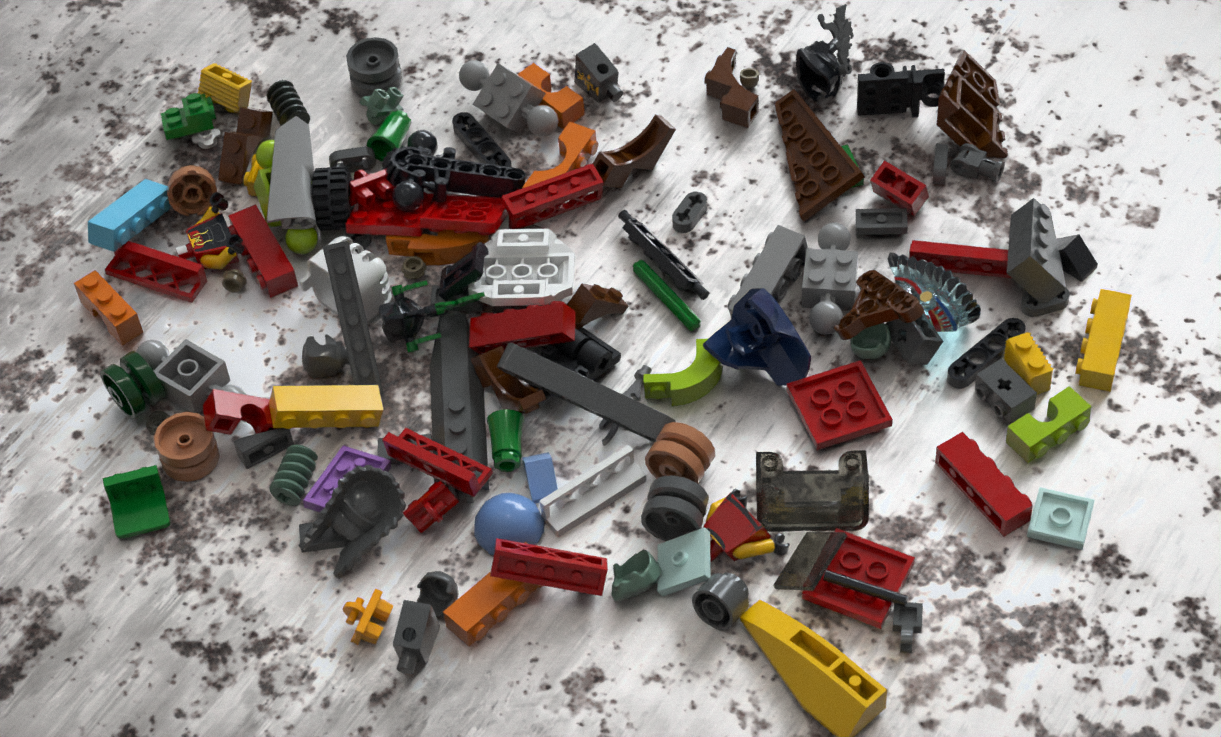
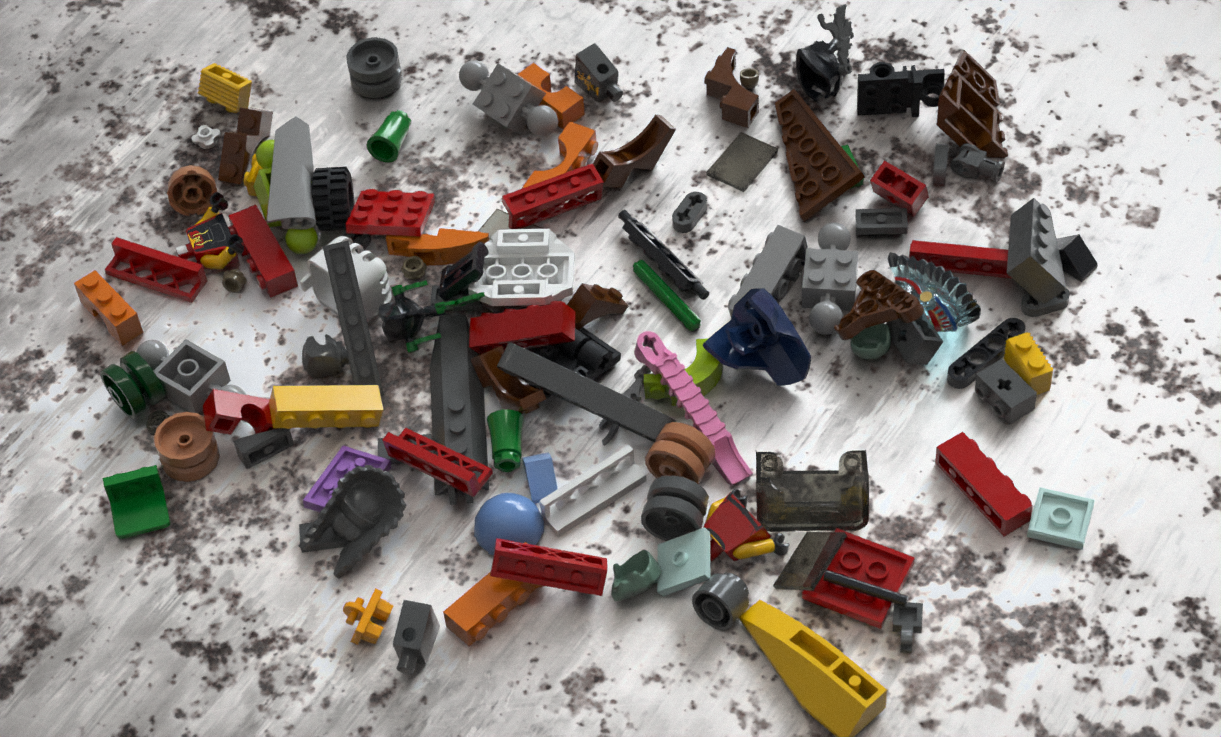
medium azure brick [88,179,171,252] -> none
green plate [160,93,216,140] -> none
pearl dark grey piece [266,80,310,126] -> none
sand green piece [269,444,318,507] -> none
dark grey beam [329,146,376,173] -> none
red hips [349,169,394,208] -> none
sand green hips [359,87,404,125] -> none
black piece [382,130,526,212] -> none
red hips [403,481,459,533] -> none
dark grey hair [417,571,459,617] -> none
red plate [420,194,508,236] -> none
black beam [452,112,512,167] -> none
red plate [786,360,893,450] -> none
lime arch [1006,386,1092,463] -> none
yellow brick [1075,289,1132,392] -> none
none -> bright pink piece [634,331,753,487]
none -> clear smoke piece [706,132,778,192]

